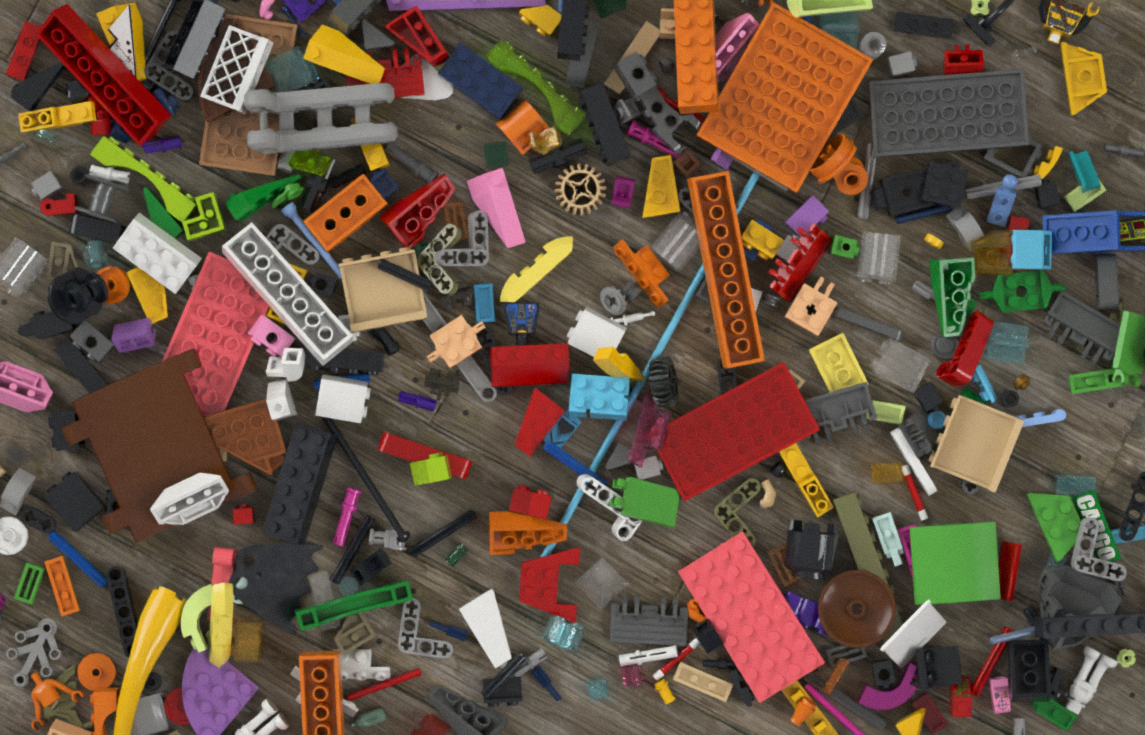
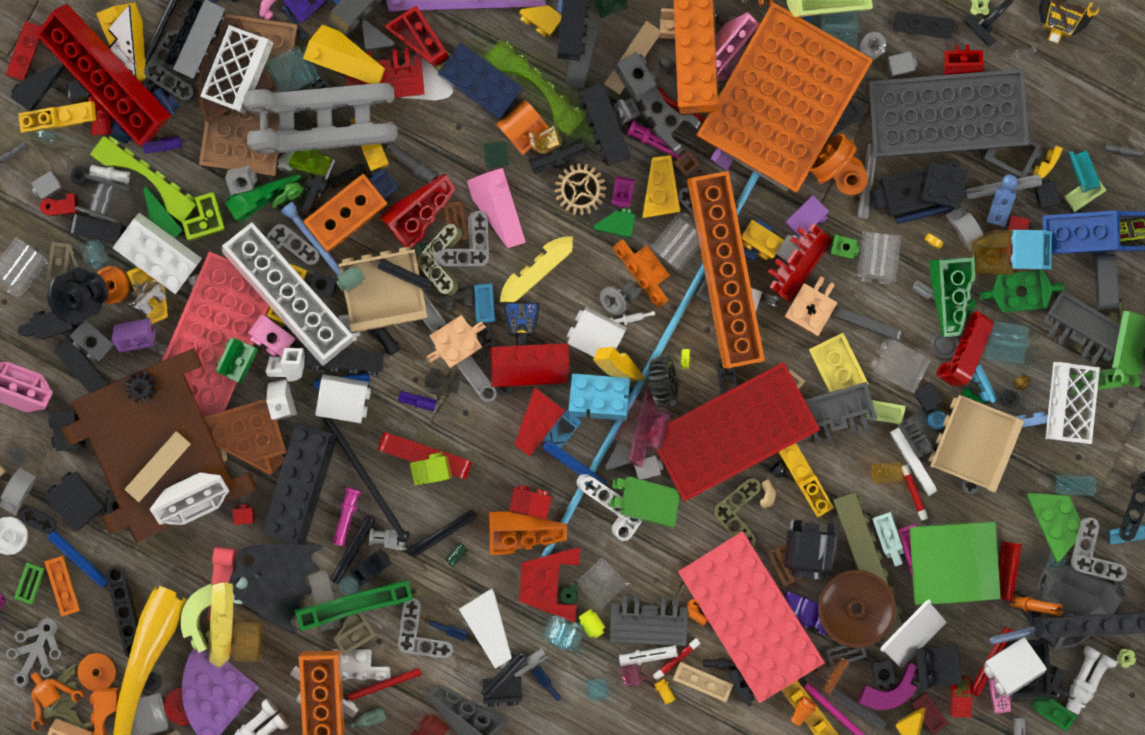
black brick [692,618,724,654] -> none
yellow wing [1060,42,1107,116] -> none
sticker [1072,490,1121,565] -> none
none -> tan tile [124,431,191,502]
none -> black gear [125,370,158,403]
none -> clear smoke hips [130,280,166,315]
none -> green bracket [215,337,258,384]
none -> light grey brick [225,165,257,195]
none -> sand green brick [336,266,365,293]
none -> dark green piece [560,581,579,604]
none -> neon yellow brick [578,609,605,638]
none -> green slope [593,208,636,238]
none -> neon yellow tile [681,349,690,369]
none -> white brick [984,637,1047,698]
none -> orange pin [1009,595,1063,616]
none -> white fence [1045,362,1100,444]

